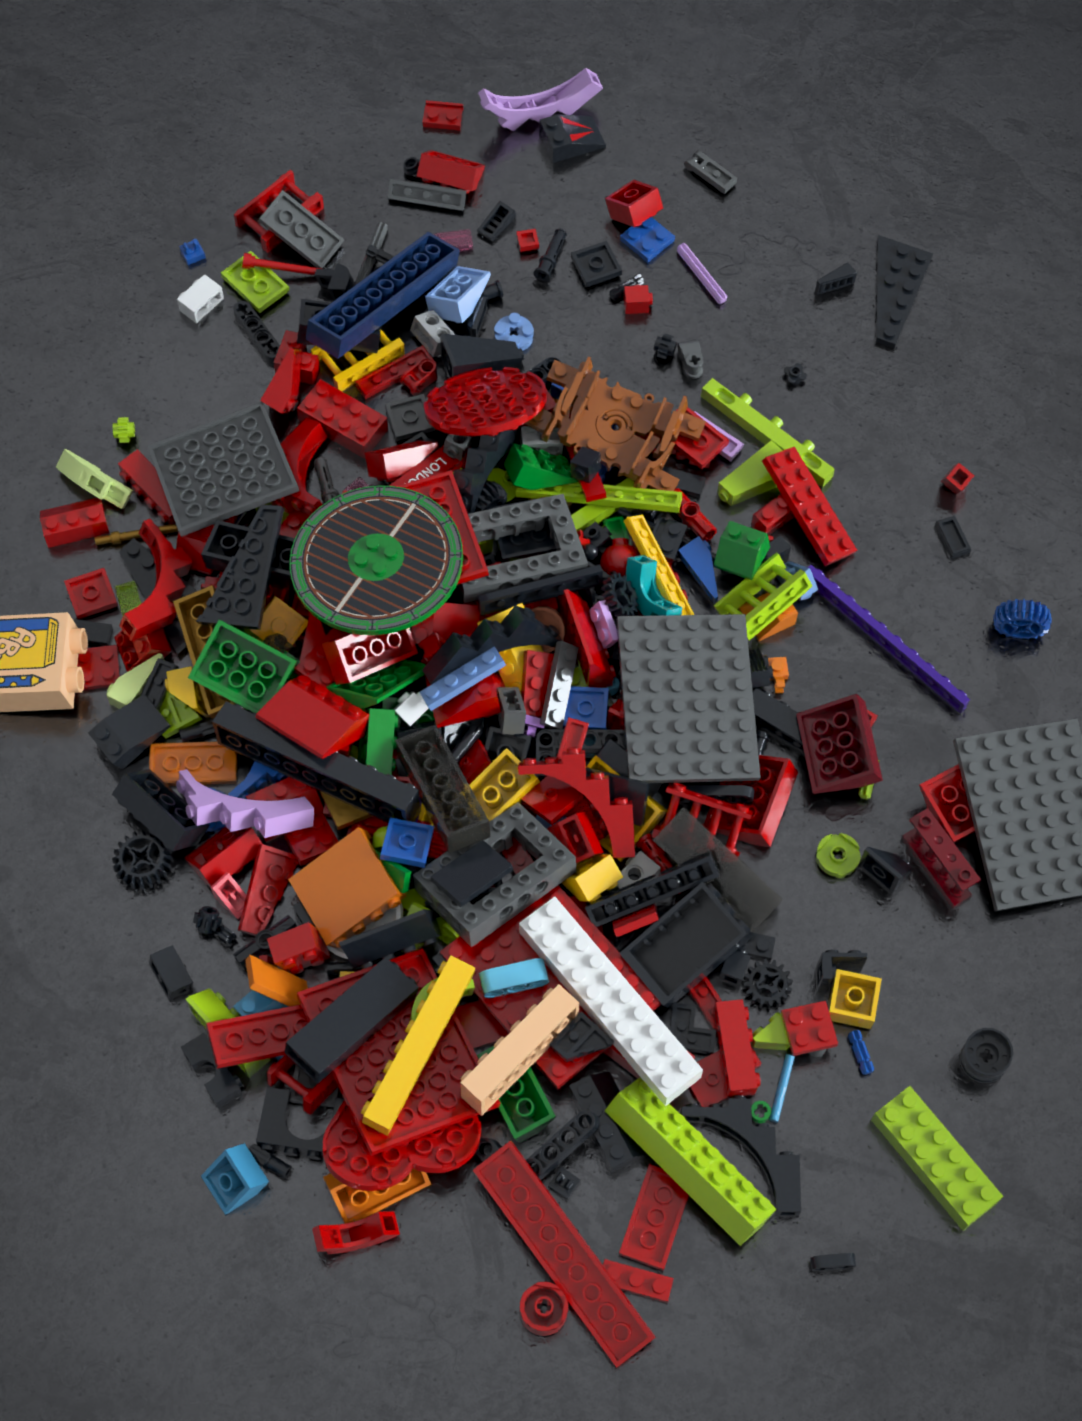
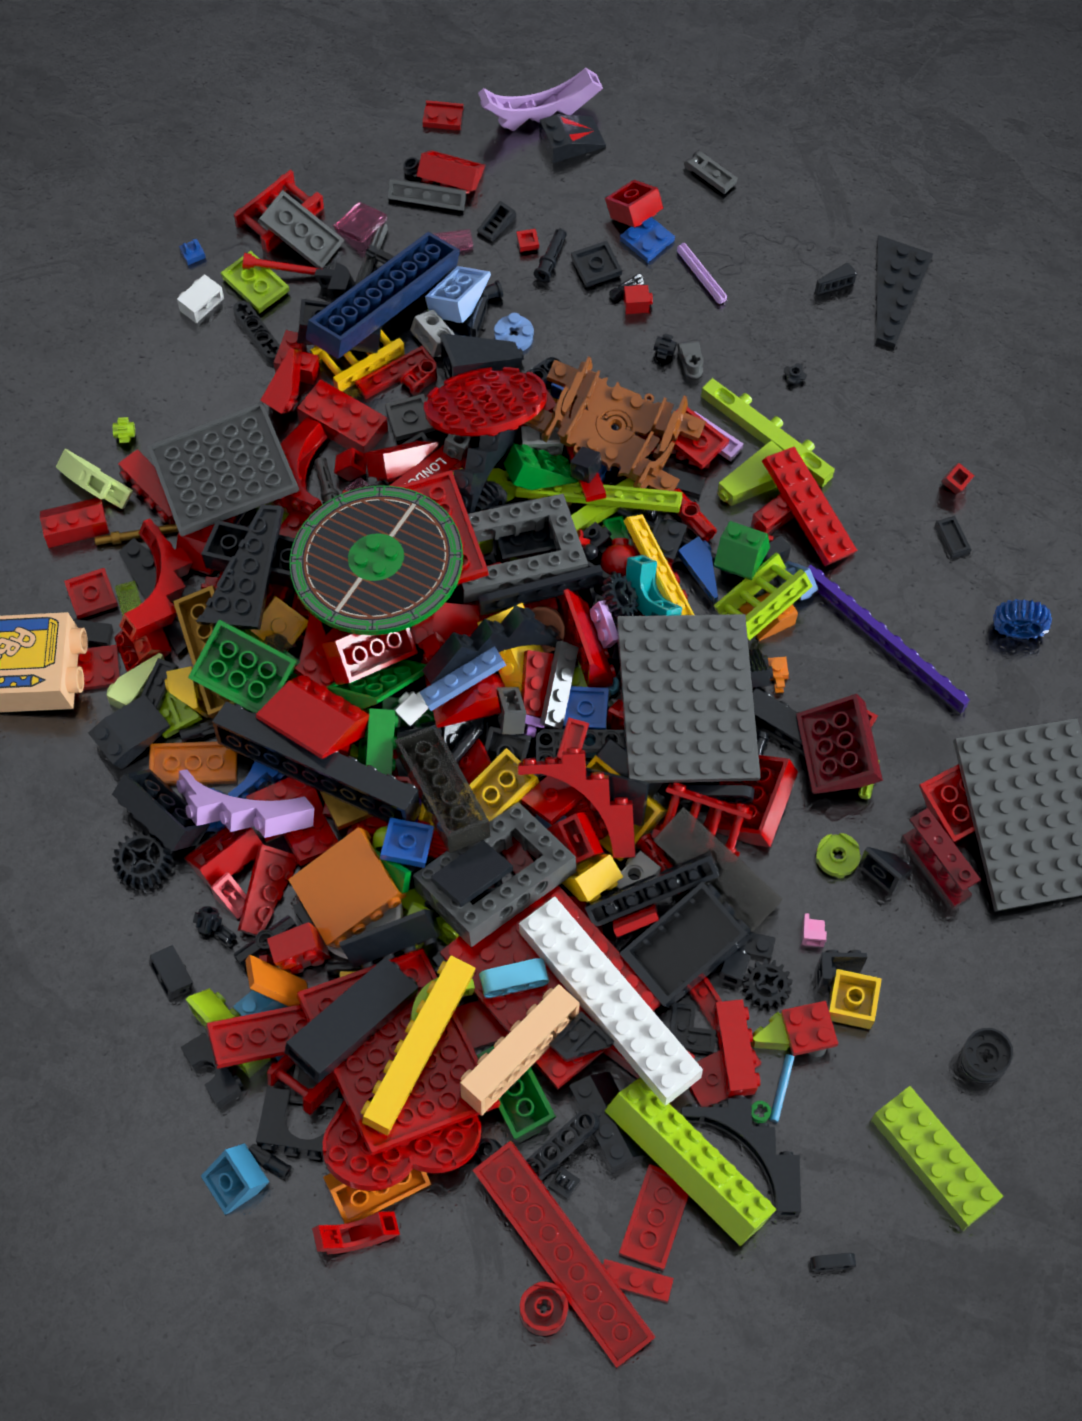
blue axle [848,1030,874,1075] -> none
none -> clear pink tile [333,202,388,243]
none -> red brick [334,448,367,481]
none -> bright pink panel [801,913,827,947]

